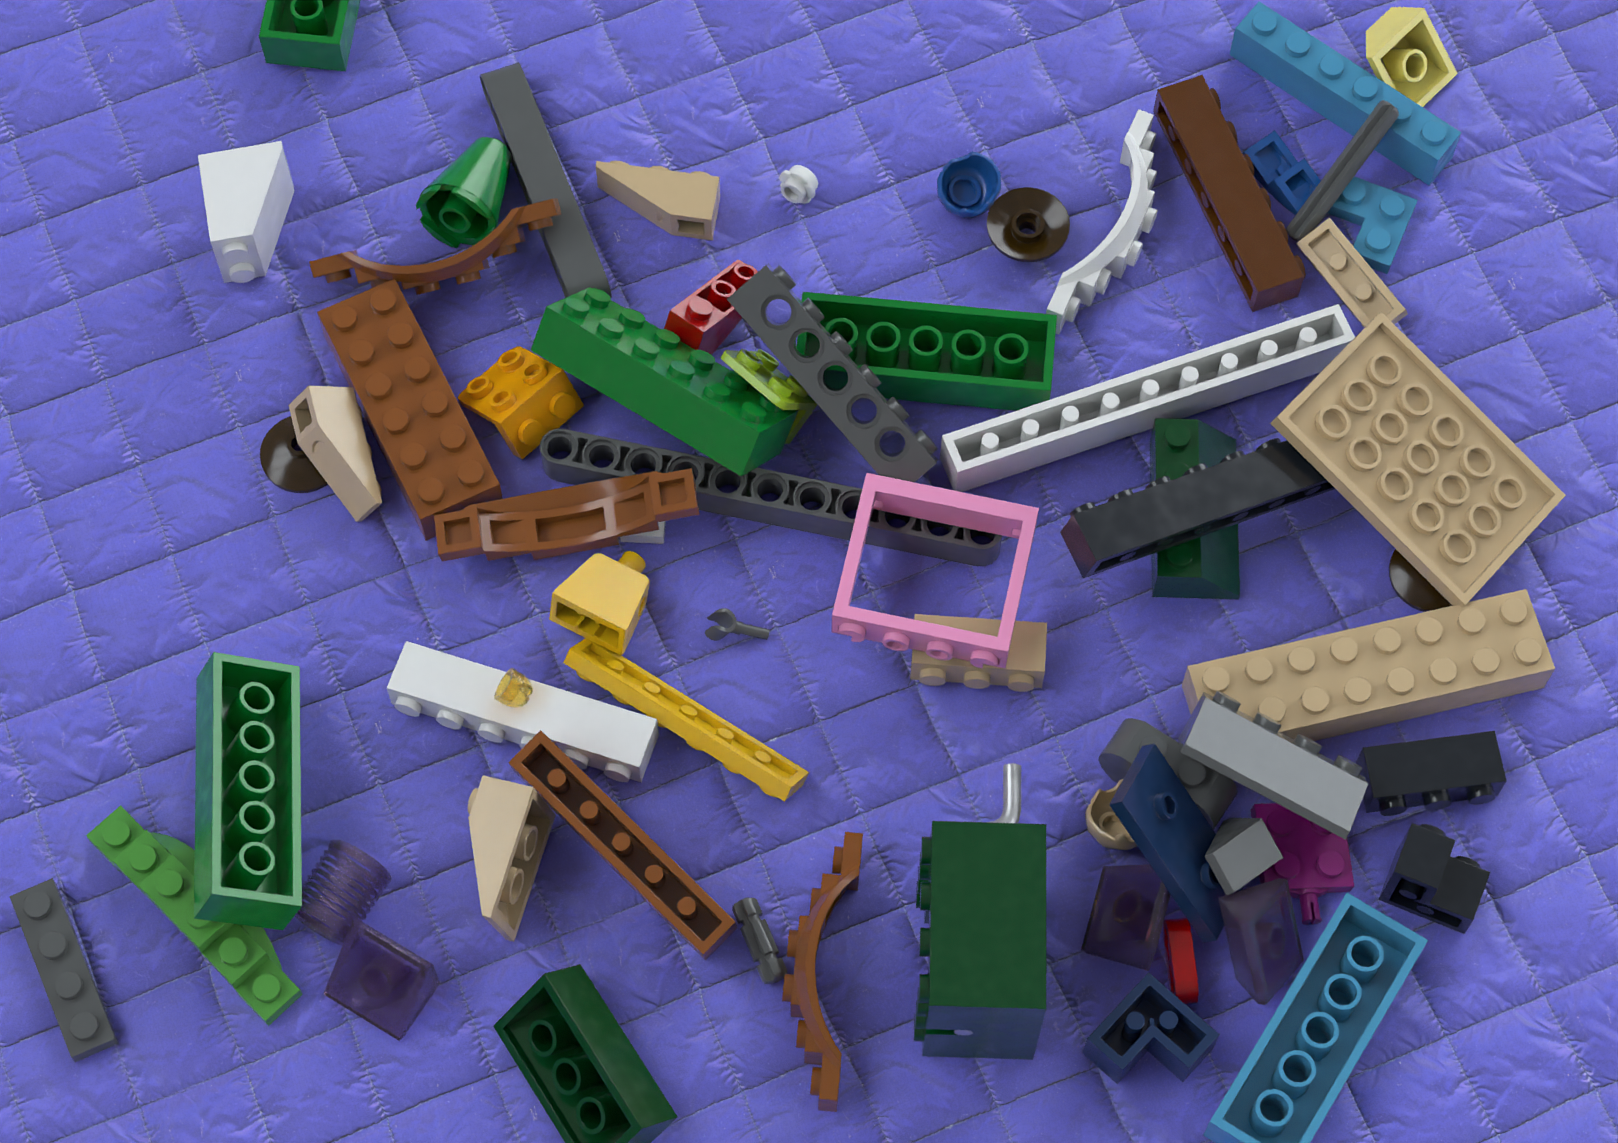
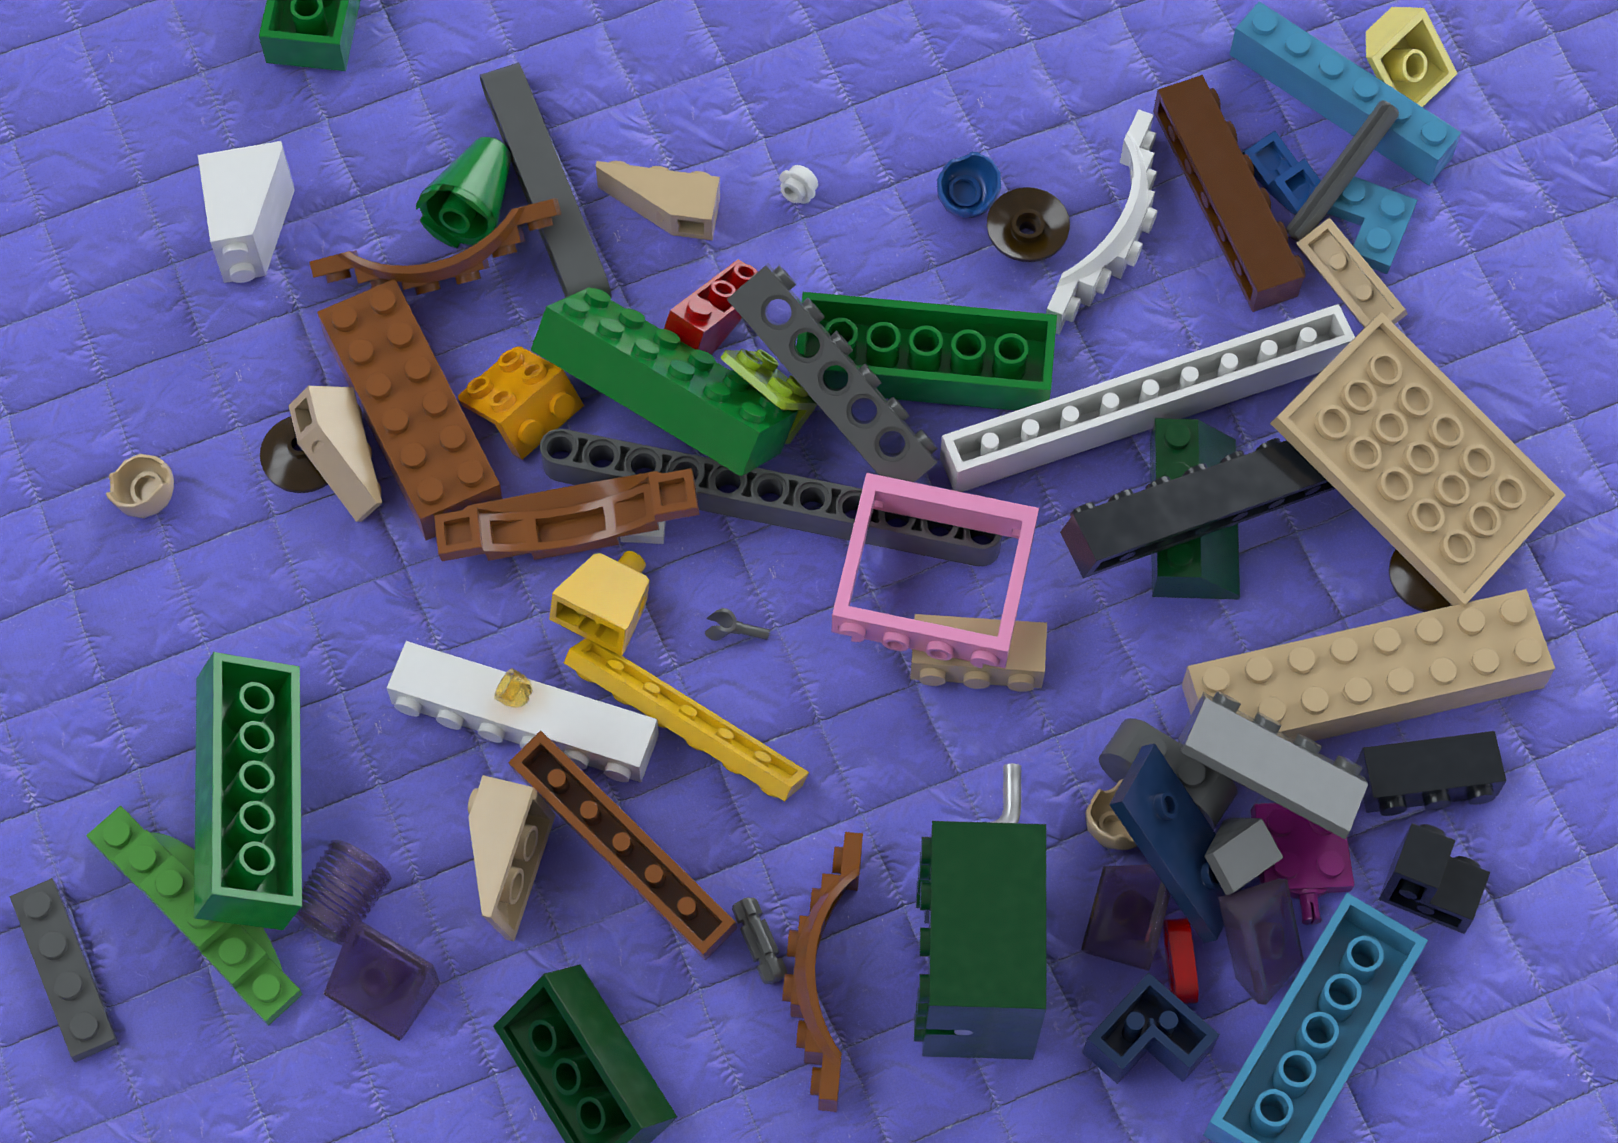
none -> tan hair [106,454,174,518]

